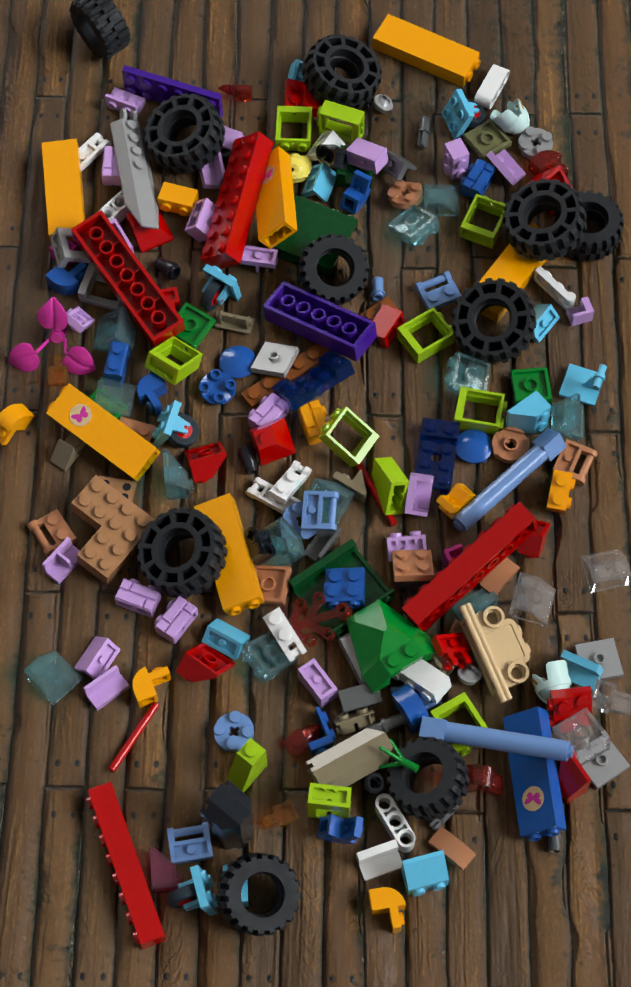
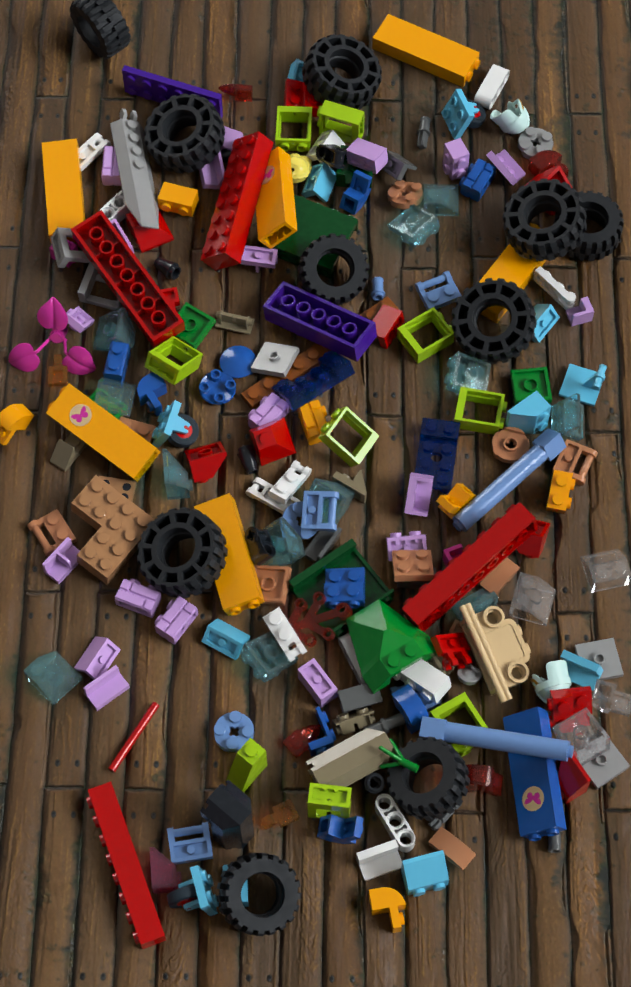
blue brick [45,262,87,295] -> none
lavender bracket [104,87,146,116] -> none
light orange brick [133,666,171,708] -> none
red slope [176,643,236,683] -> none
lavender brick [184,198,216,243] -> none
medium azure plate [200,264,242,312] -> none
red bar [355,462,397,527] -> none
lime slope [371,457,409,515] -> none
light grey hat [373,94,393,113] -> none
blue dish [455,429,492,463] -> none
lime window [459,194,506,249] -> none
olive plate [463,119,512,161] -> none

